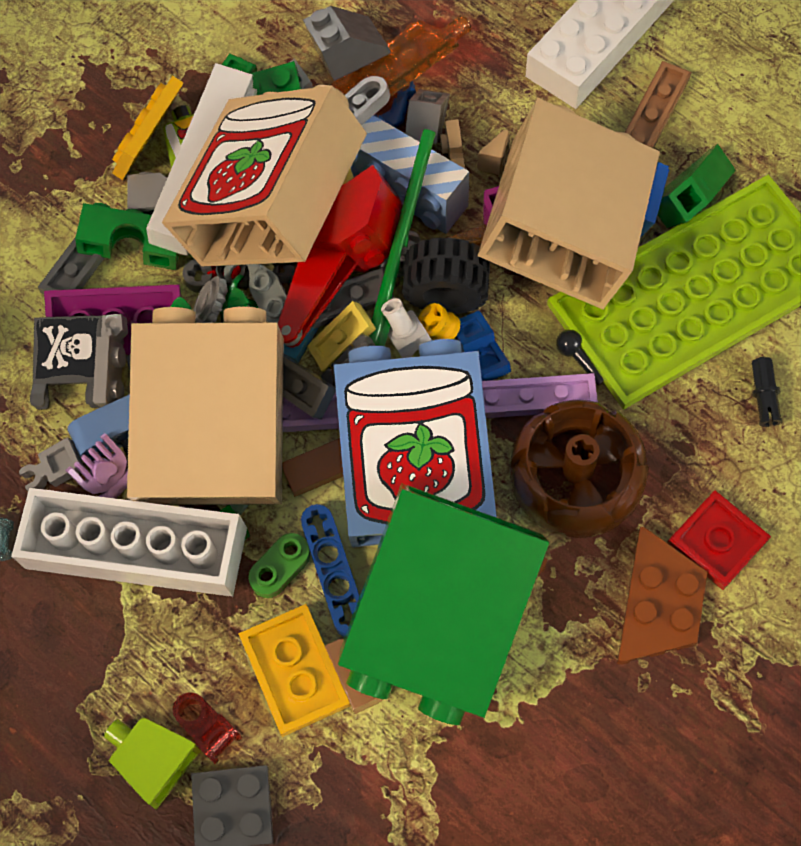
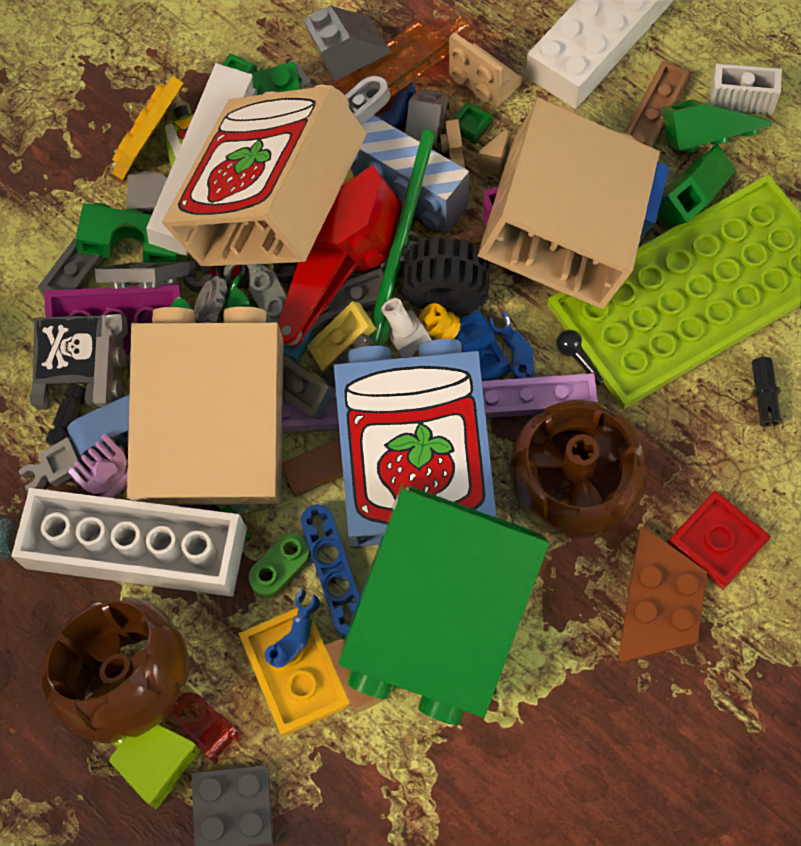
none -> reddish brown wheel [41,597,189,744]
none -> black axle [45,383,86,446]
none -> dark grey plate [95,261,190,289]
none -> blue arm [265,589,320,668]
none -> tan bracket [449,32,522,109]
none -> green tile [452,101,493,145]
none -> blue arm [490,312,534,379]
none -> green slope [662,99,771,153]
none -> white brick [709,63,782,115]

